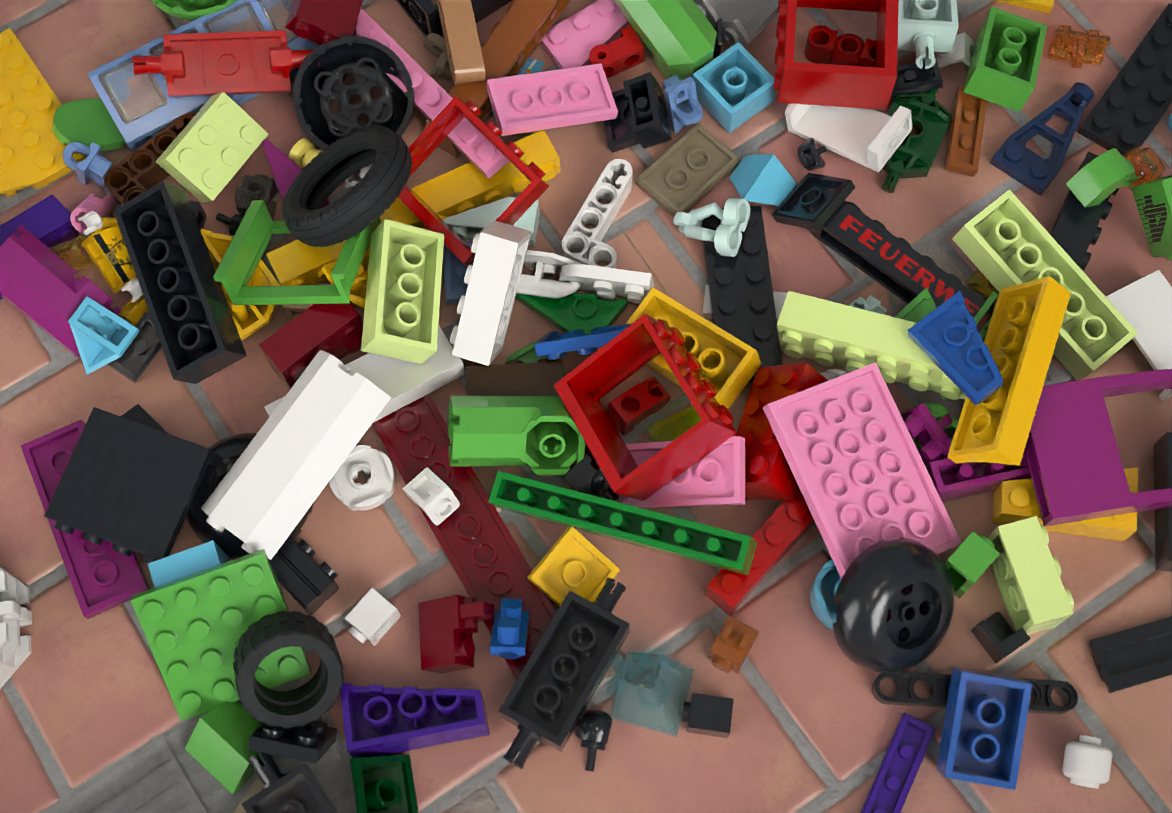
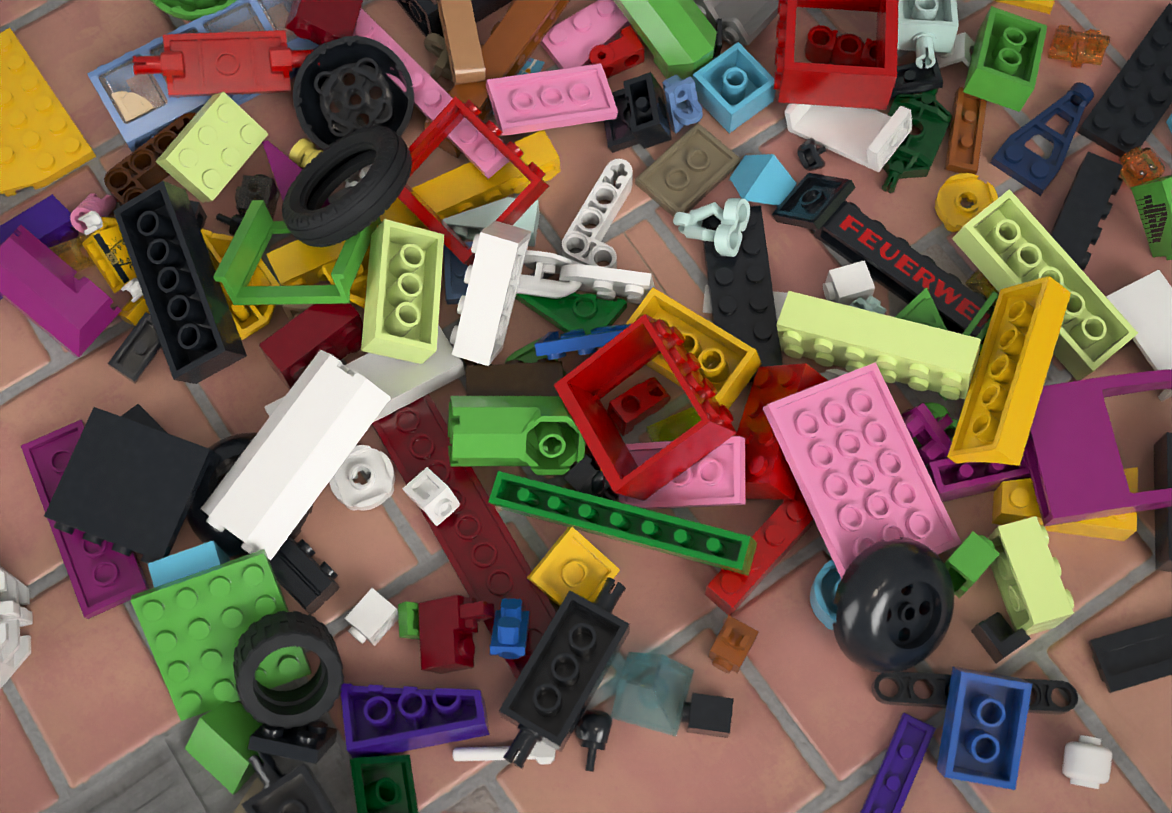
bright green tile [52,97,125,152] -> none
medium blue hips [63,142,113,187] -> none
medium azure slope [68,296,140,375] -> none
blue wing [908,290,1003,406] -> none
bright green brick [1066,148,1139,207] -> none
none -> tan tile [111,91,154,123]
none -> bright green plate [398,601,420,640]
none -> white piece [452,741,556,765]
none -> white brick [823,260,875,306]
none -> yellow plate [935,173,998,232]

